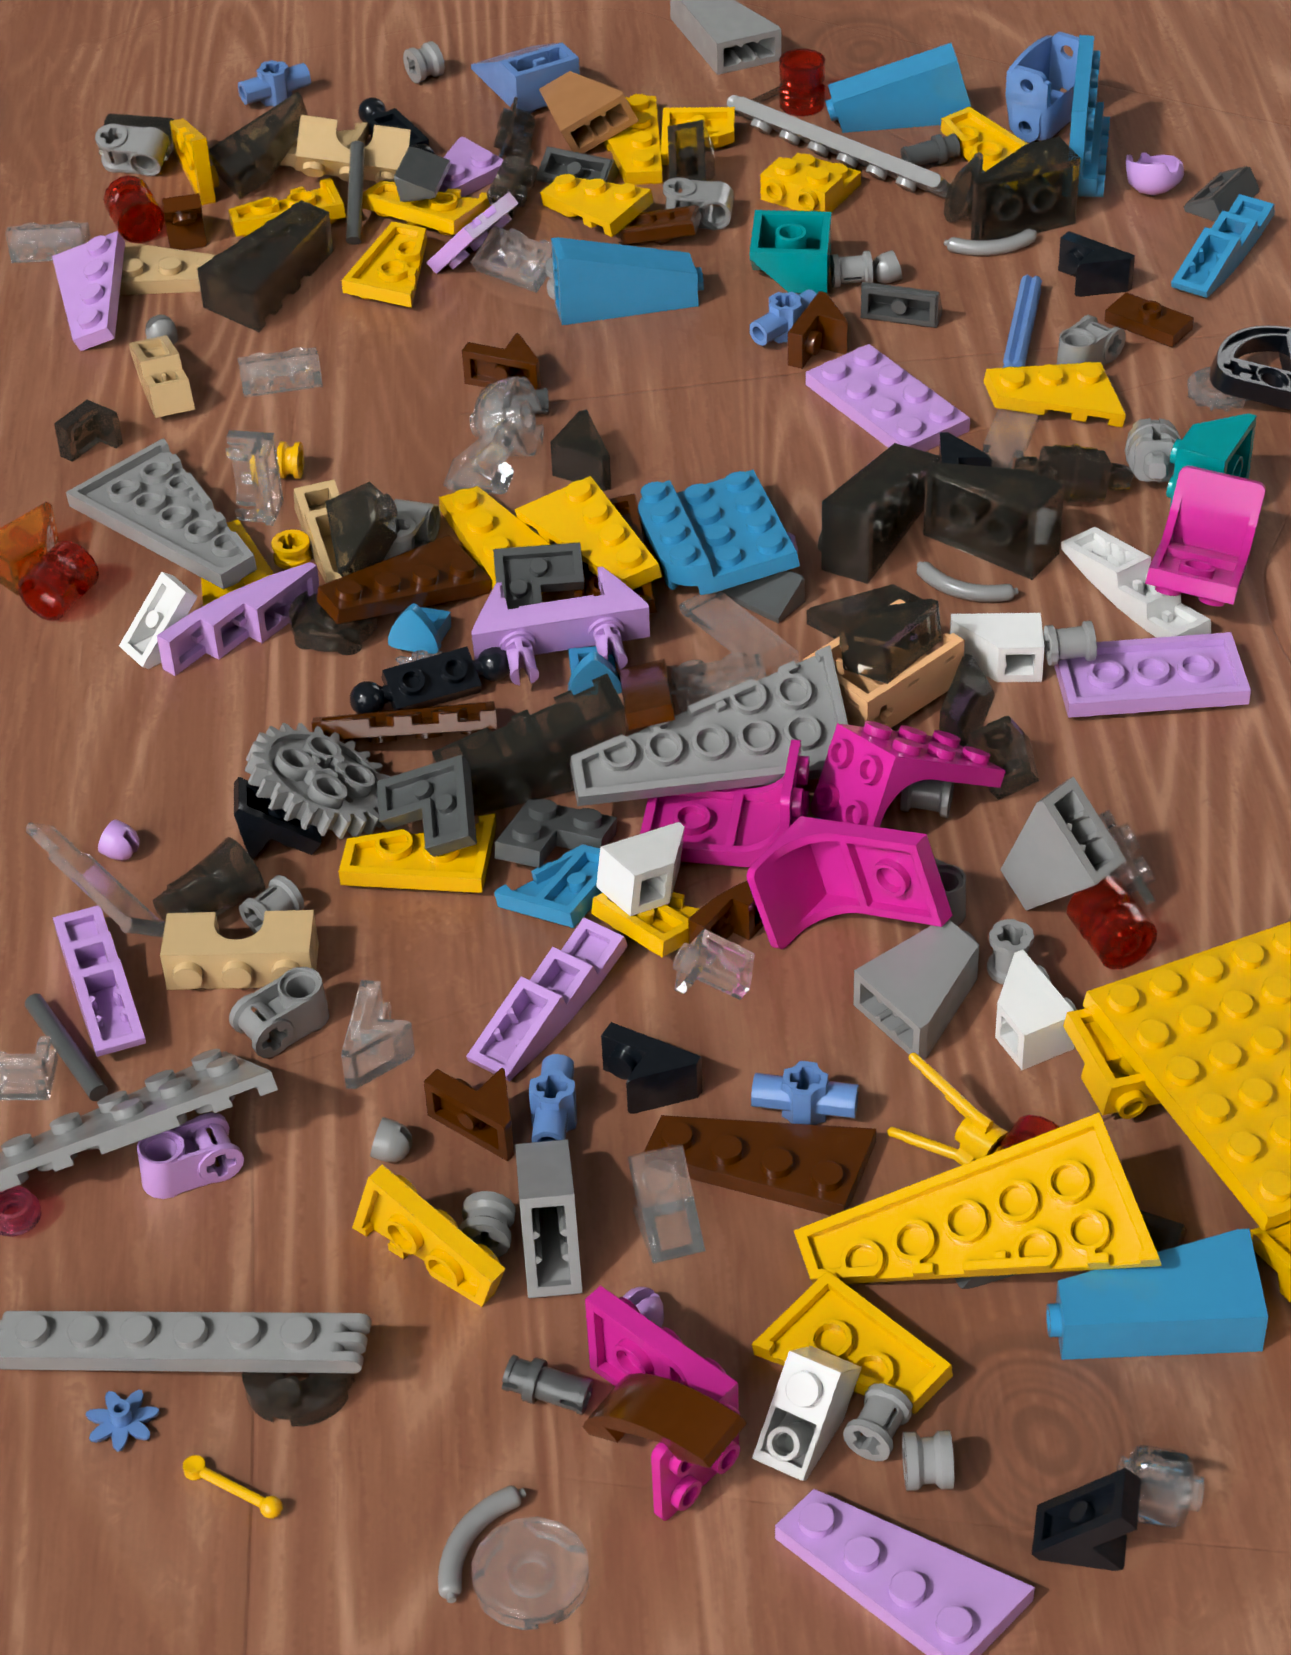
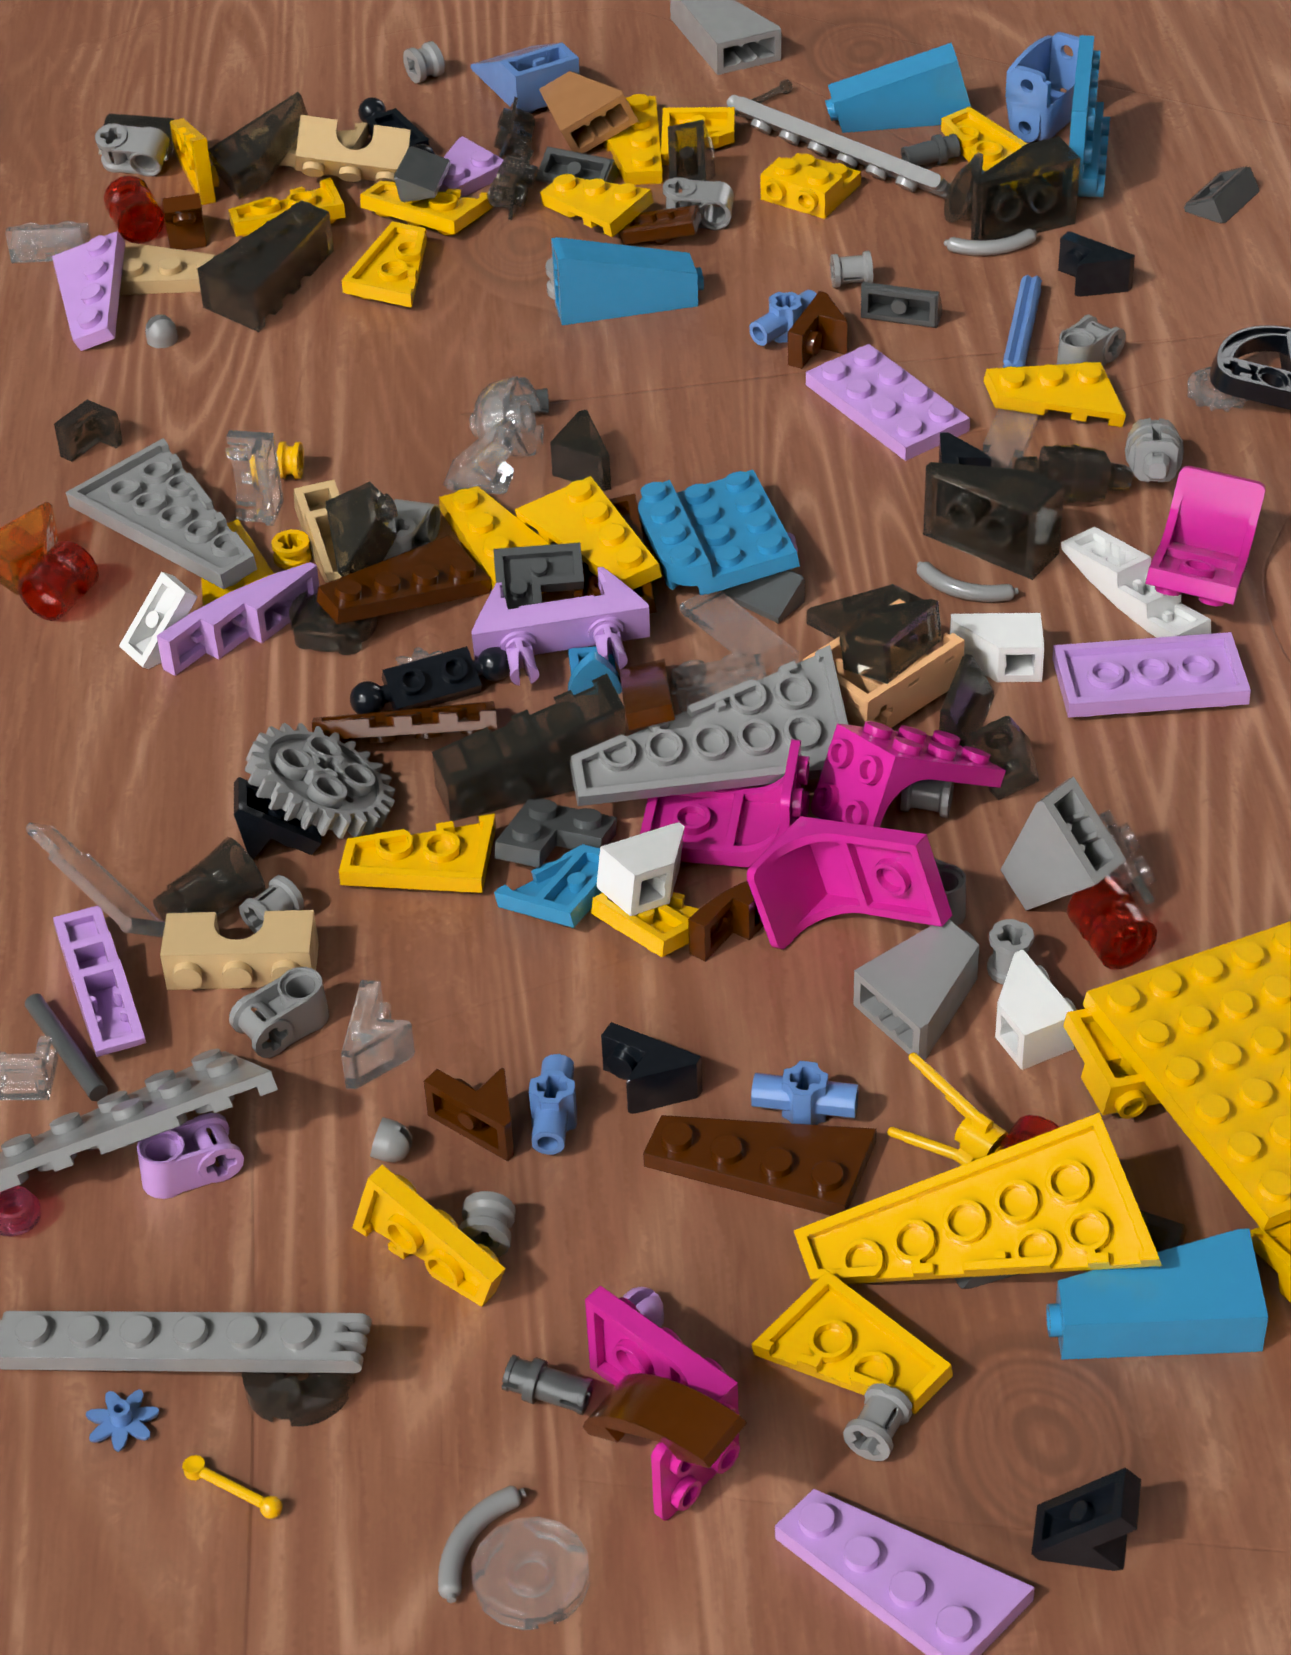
lavender hinge [98,819,139,861] -> none
tan slope [129,335,195,418] -> none
clear bracket [237,347,323,398] -> none
medium blue axle [238,60,311,107] -> none
dark grey bar [346,141,365,245] -> none
dark grey plate [376,755,477,857] -> none
dark azure tile [388,603,451,654] -> none
lavender wing [426,192,519,274] -> none
reddish brown slope [462,333,541,391] -> none
lavender slope [466,917,628,1082] -> none
clear bracket [471,226,552,293] -> none
light grey slope [515,1139,583,1298] -> none
clear slope [627,1144,705,1264] -> none
clear bracket [673,929,755,1000] -> none
teal slope [749,210,832,294] -> none
white slope [752,1346,862,1481] -> none
clear red wheel [779,49,825,116] -> none
clear smoke wedge [817,443,941,584] -> none
light grey hinge [872,250,902,284] -> none
light grey wheel [902,1430,954,1491] -> none
light grey bush [1043,620,1097,666] -> none
reddish brown plate [1104,292,1194,347] -> none
clear head [1116,1445,1204,1529] -> none
lavender hair [1126,152,1184,196] -> none
teal slope [1166,413,1257,508] -> none
dark azure slope [1171,194,1275,298] -> none

